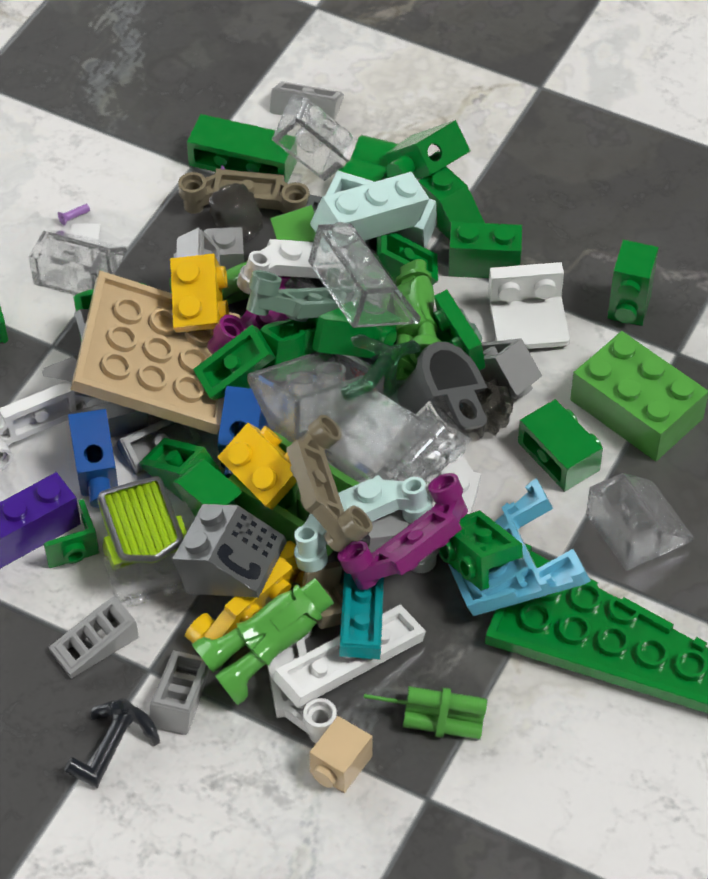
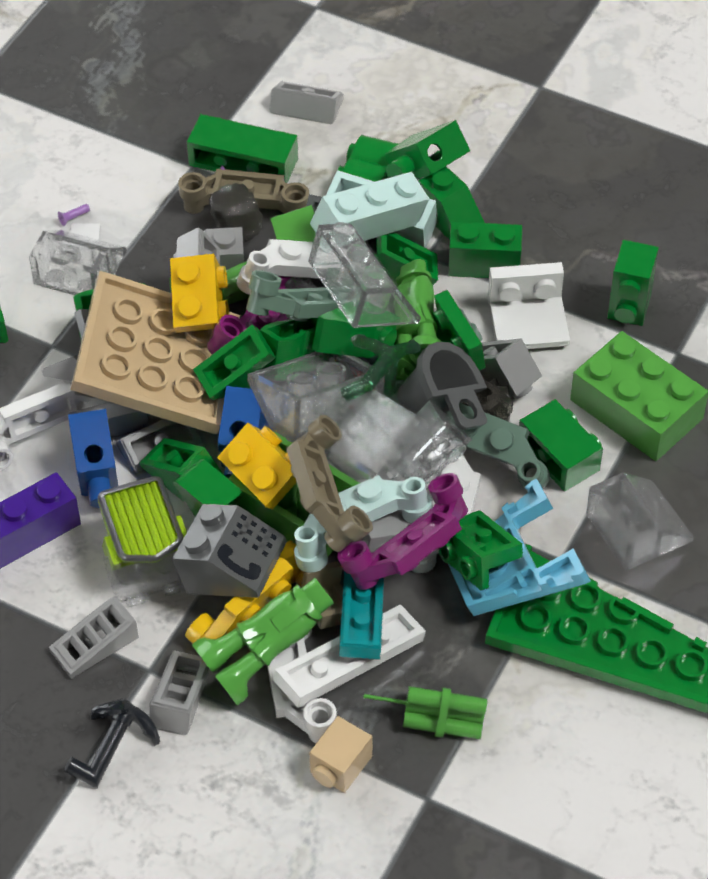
green bracket [43,499,100,568] -> none
clear slope [272,94,358,181] -> none
none -> sand green plate [413,403,550,489]

